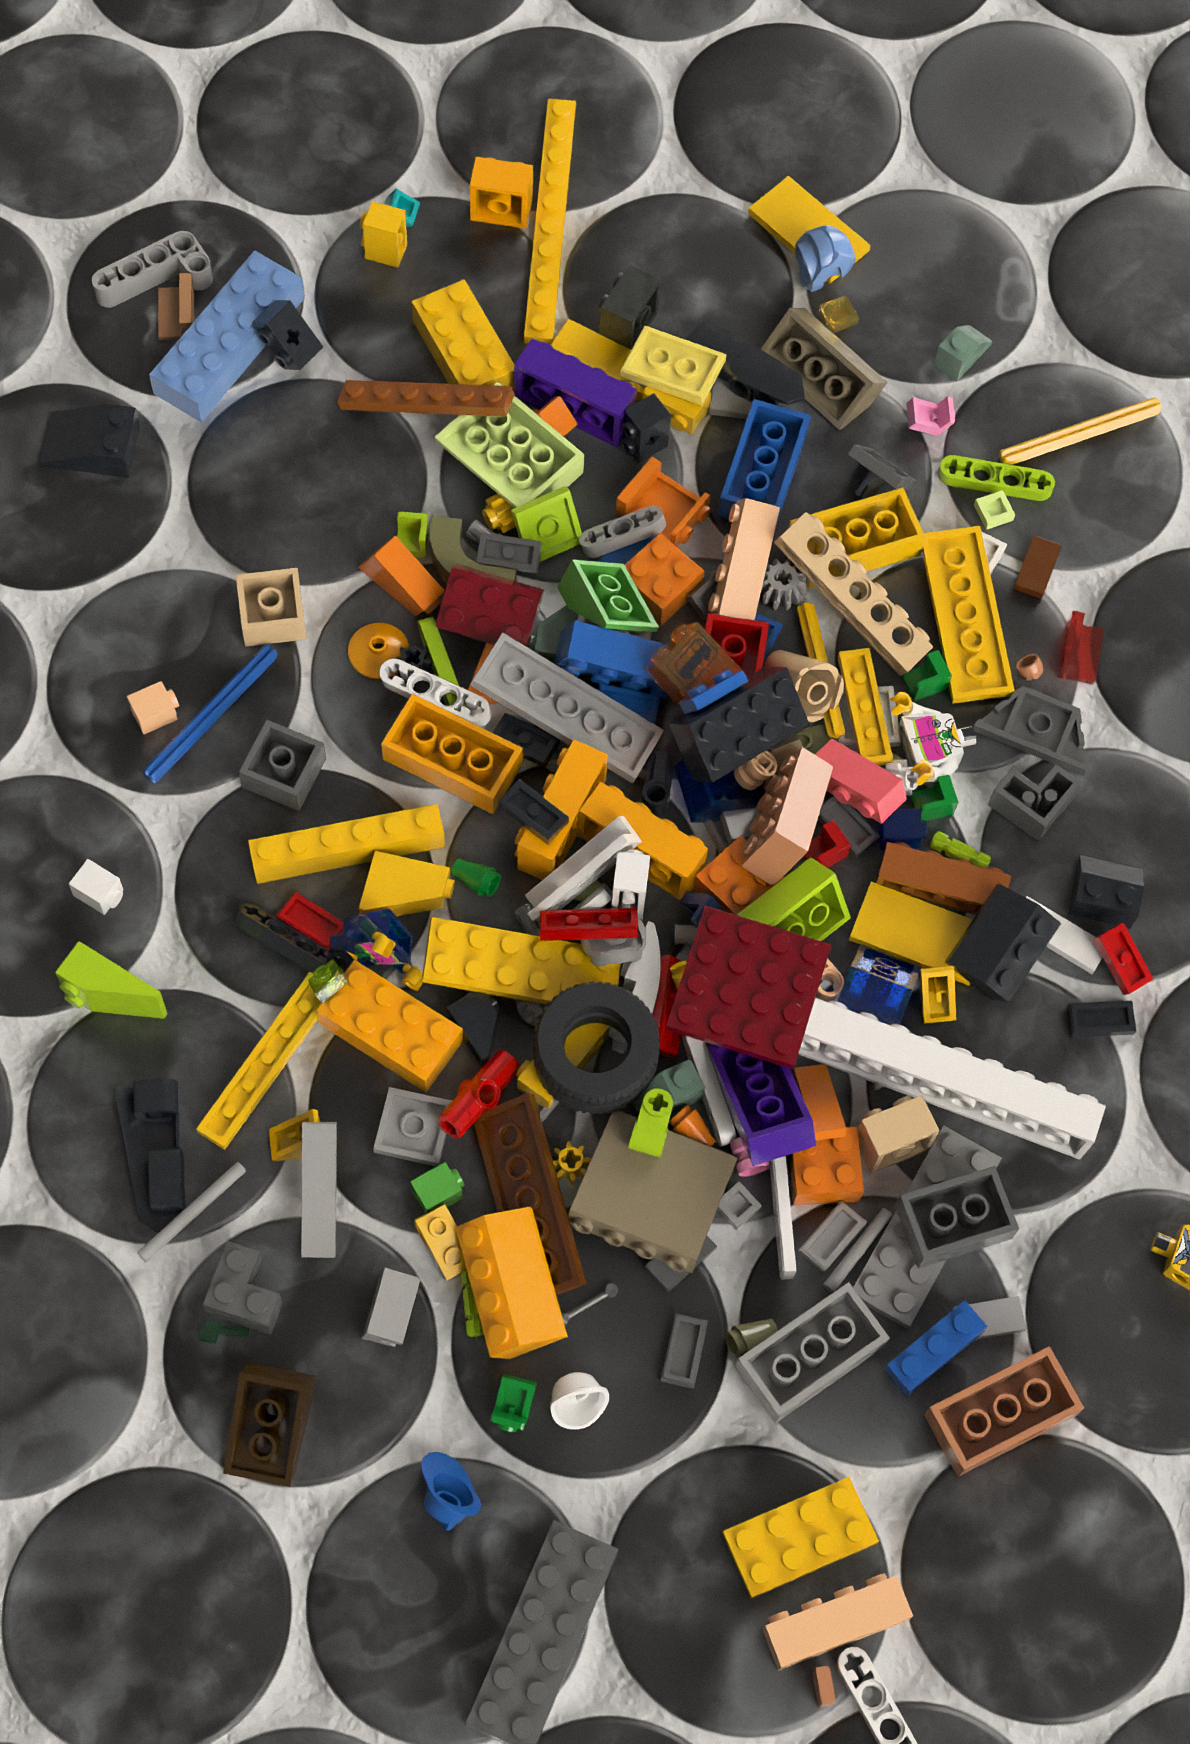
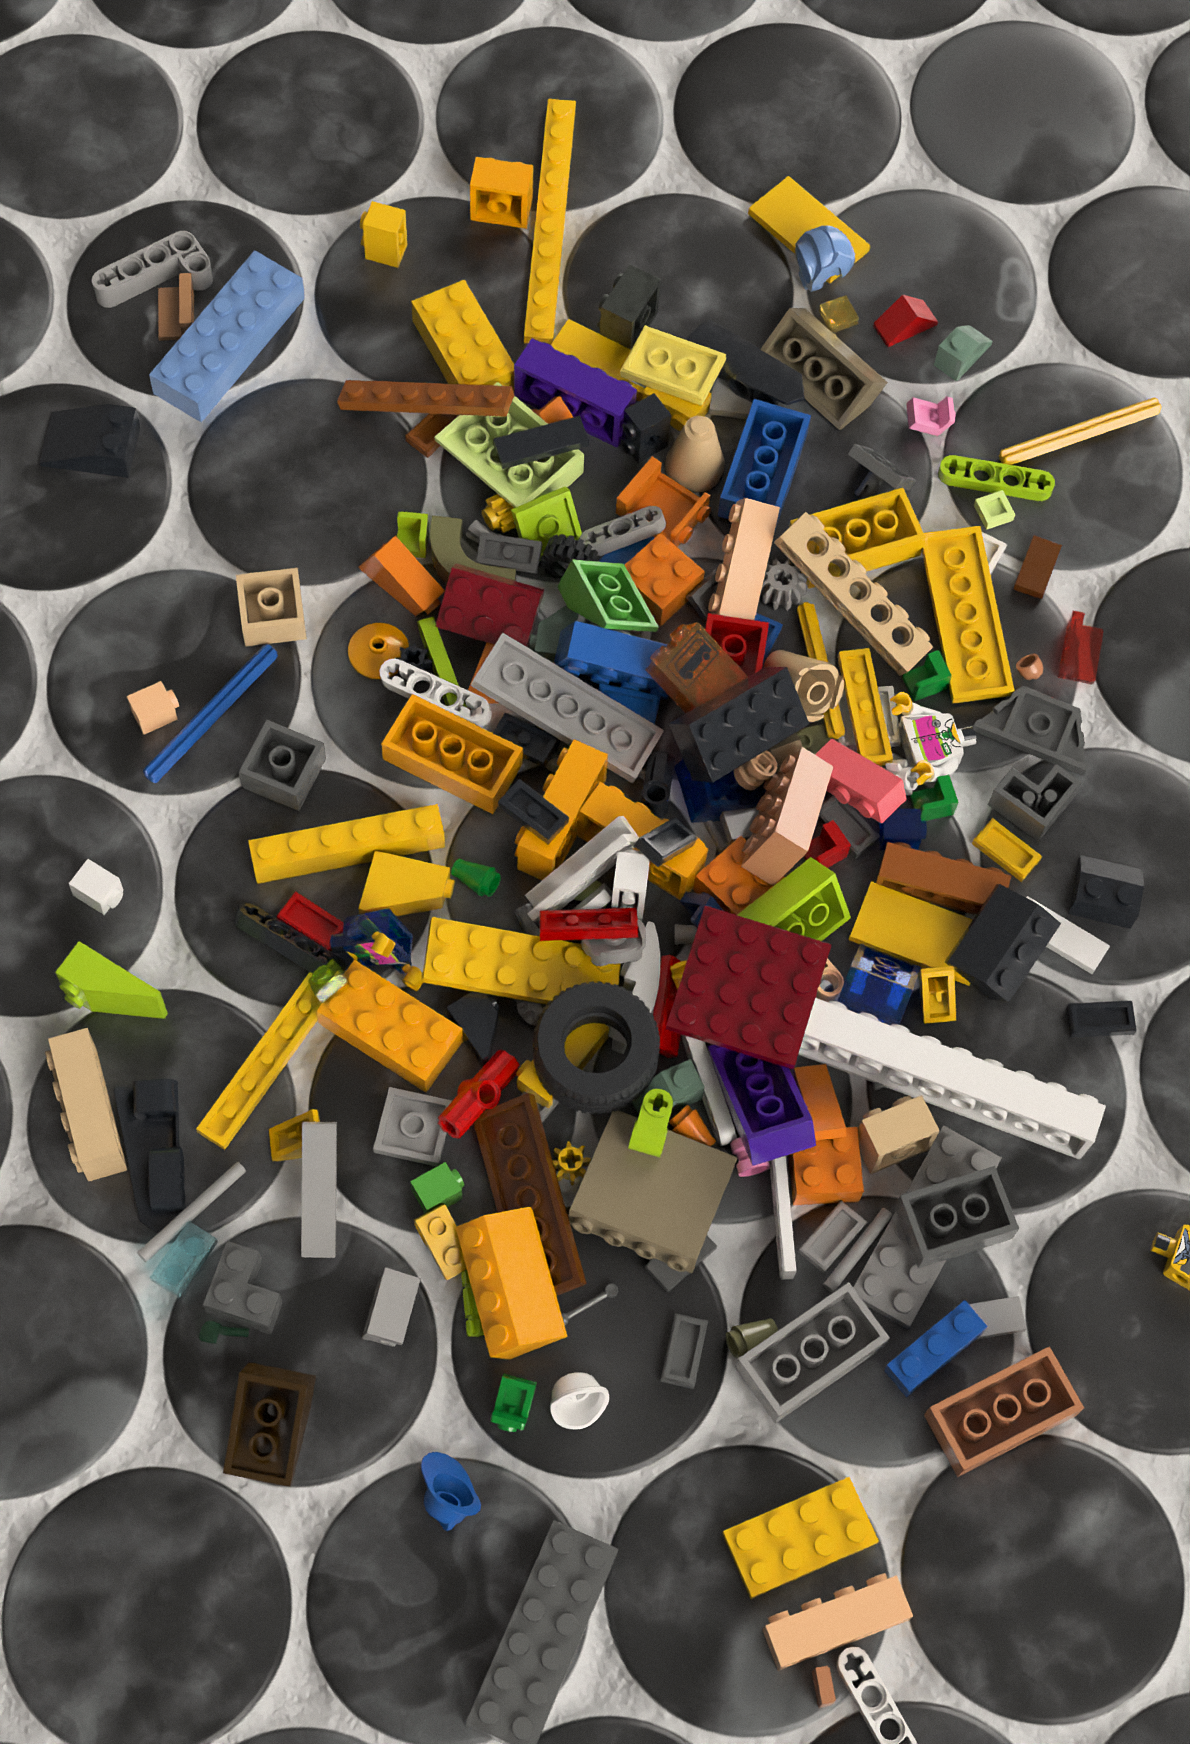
black brick [252,300,323,370] -> none
teal slope [384,188,420,227] -> none
blue plate [679,669,748,714] -> none
light grey plate [717,1181,762,1230] -> none
lime axle [930,831,991,868] -> none
red plate [1093,923,1153,996] -> none
none -> tan brick [45,1028,127,1182]
none -> clear light blue plate [150,1221,218,1298]
none -> dark orange tile [405,413,459,458]
none -> black tile [493,416,589,469]
none -> black tyre [540,534,600,579]
none -> black tile [634,817,698,867]
none -> tan cone [665,416,725,493]
none -> red slope [873,295,938,347]
none -> yellow tile [972,818,1042,882]

